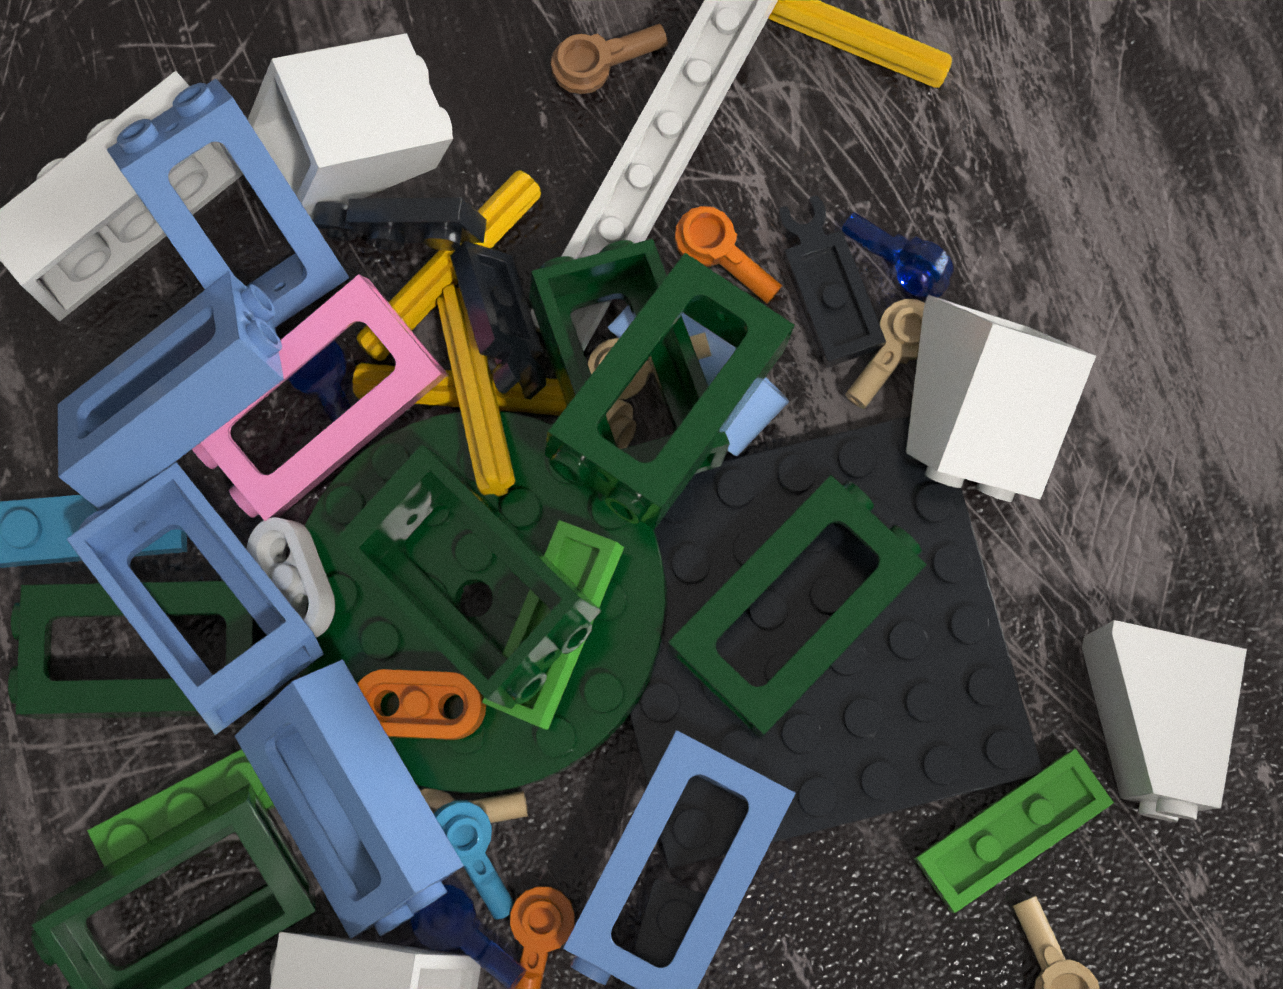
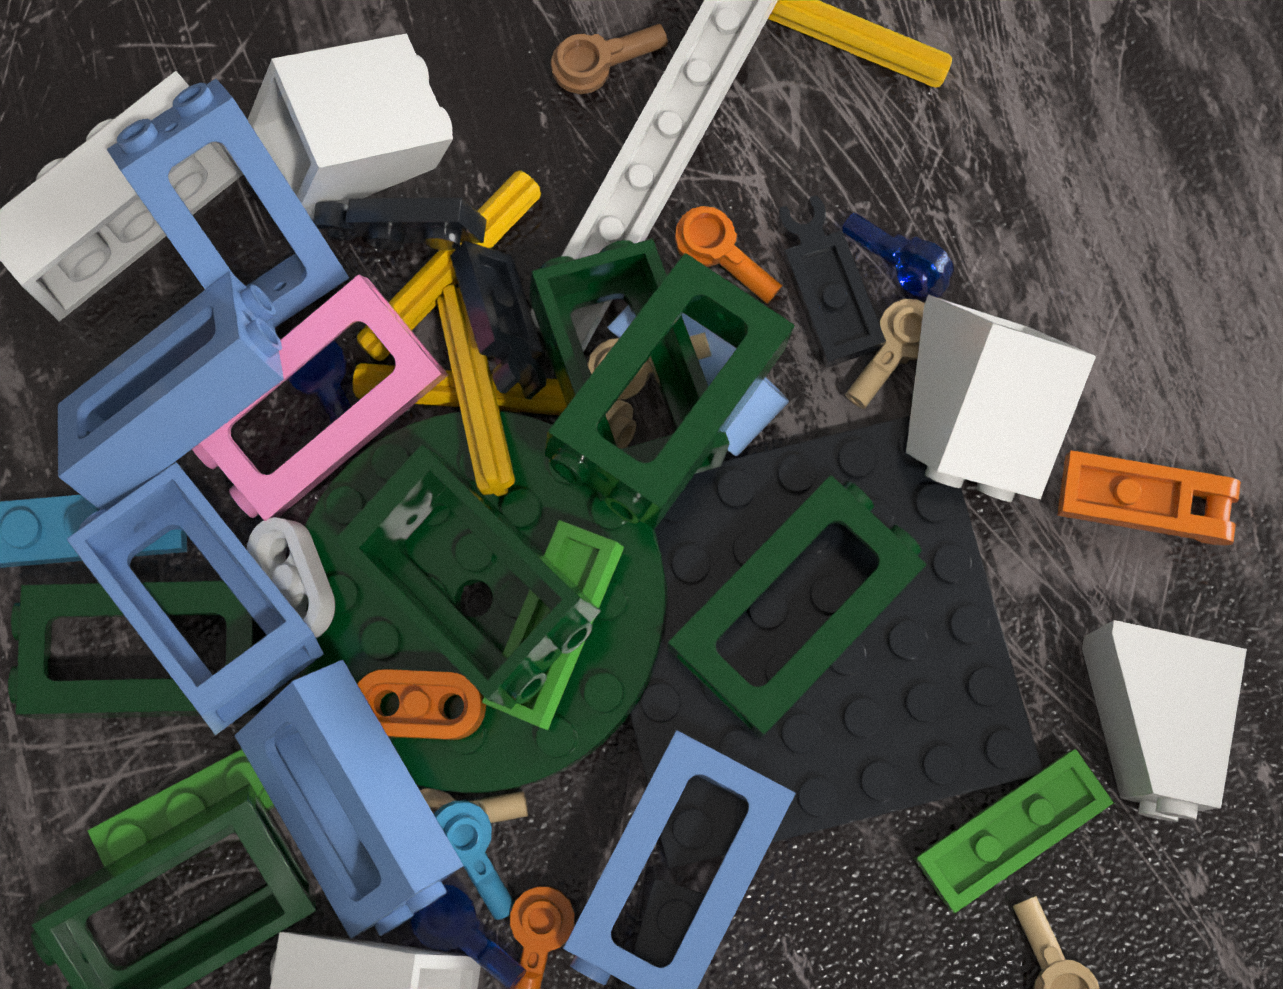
none -> orange plate [1057,450,1241,545]

